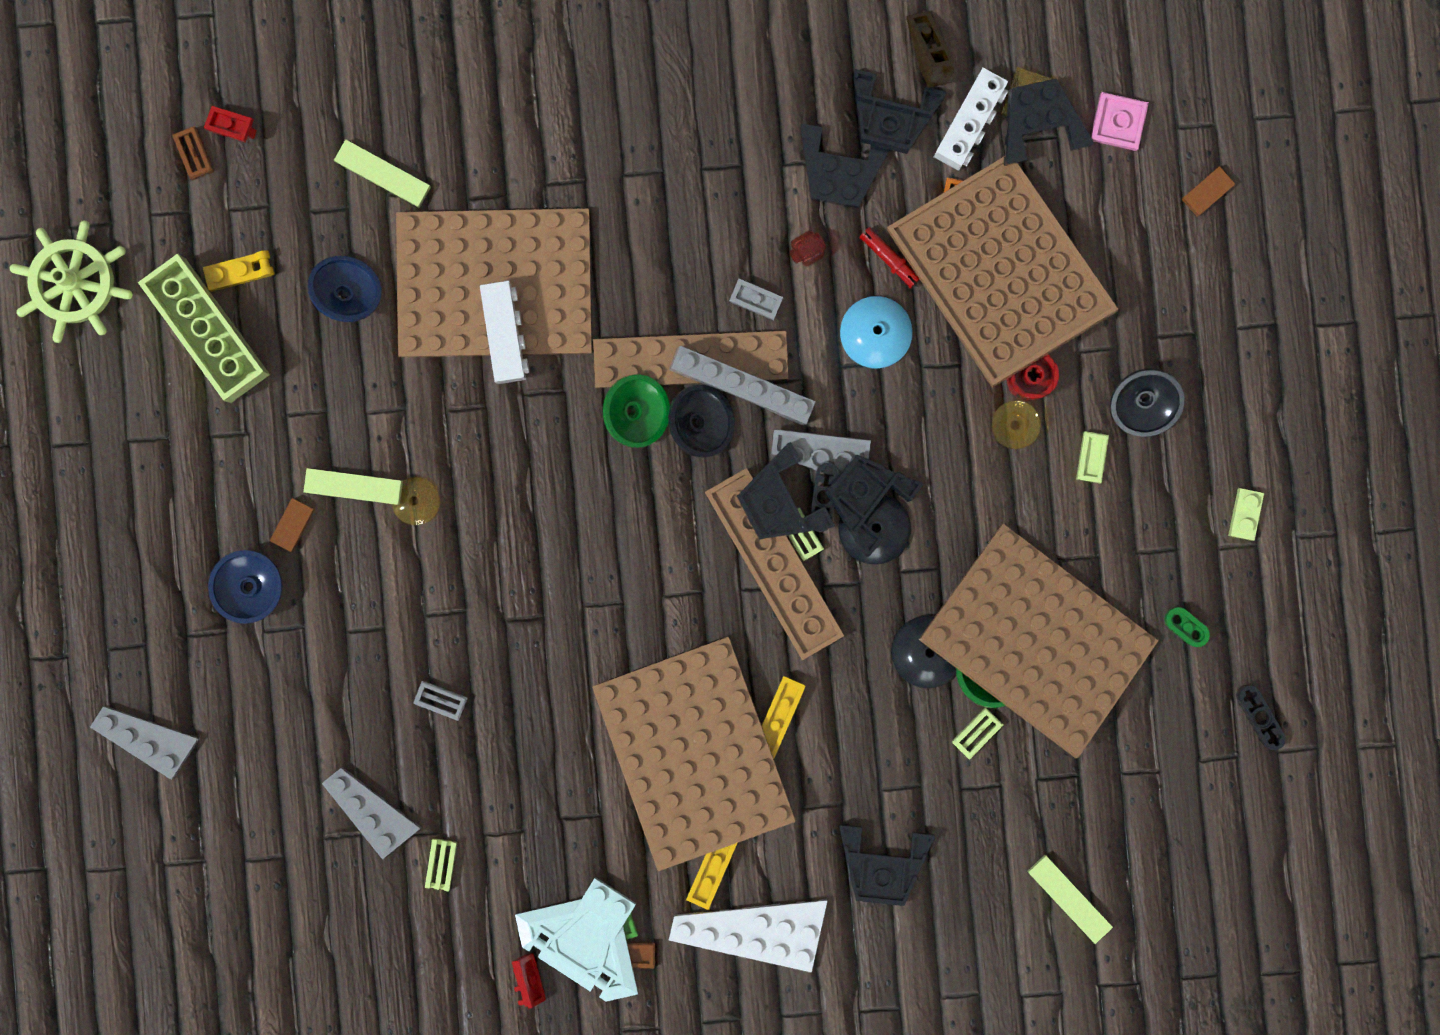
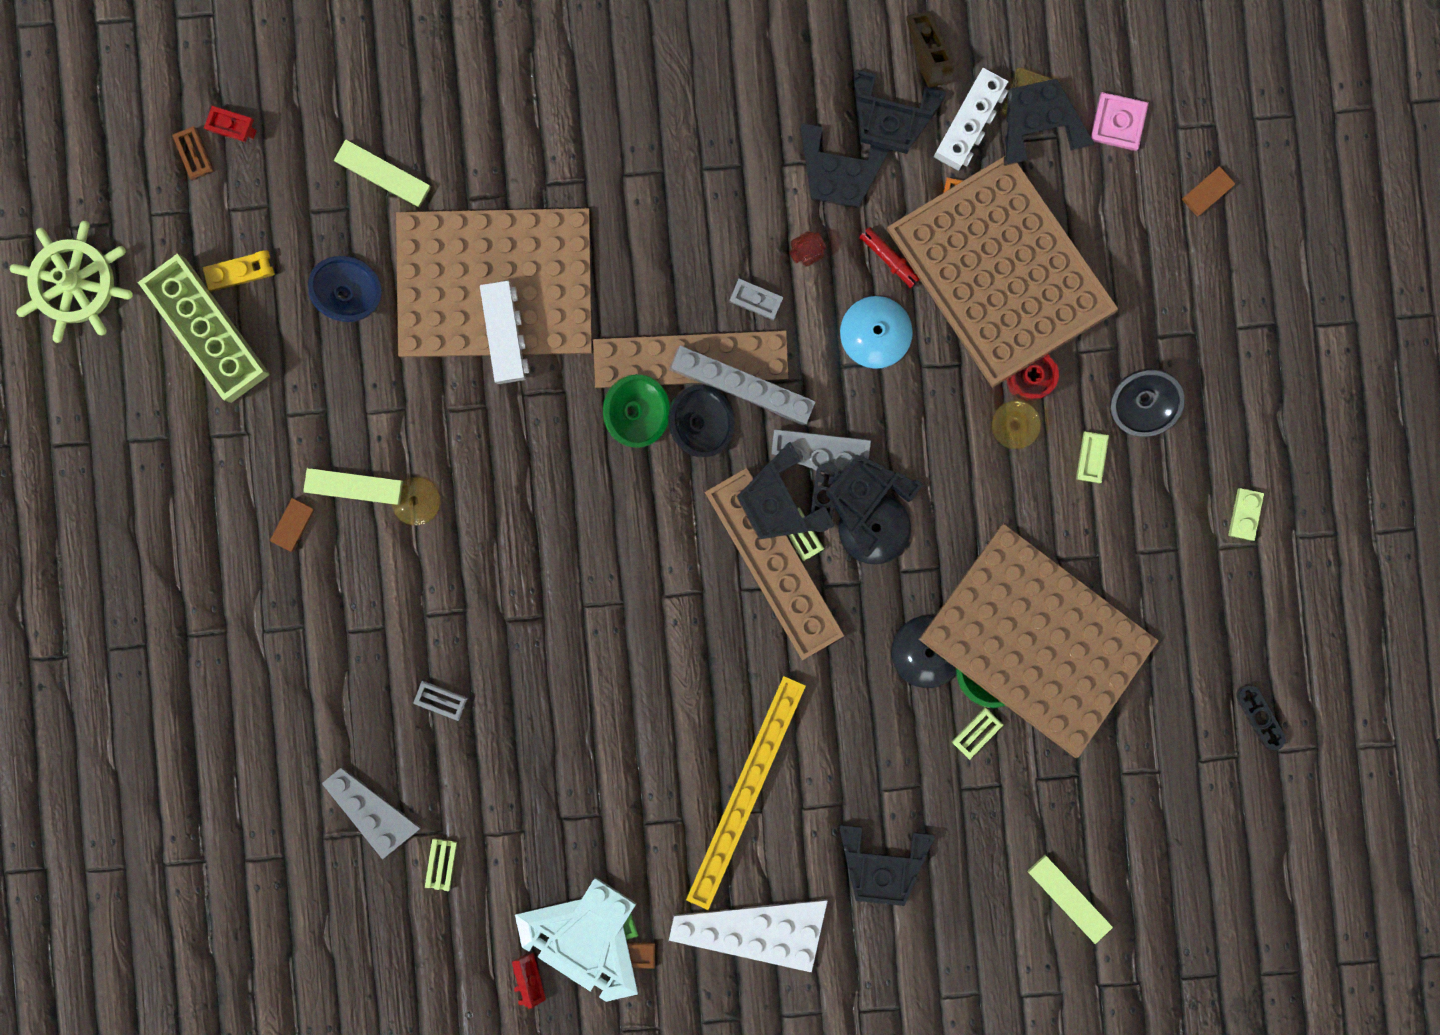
light grey wing [90,706,200,780] -> none
dark blue dish [208,550,283,623] -> none
medium nougat plate [592,637,796,871] -> none
green plate [1164,607,1210,647] -> none

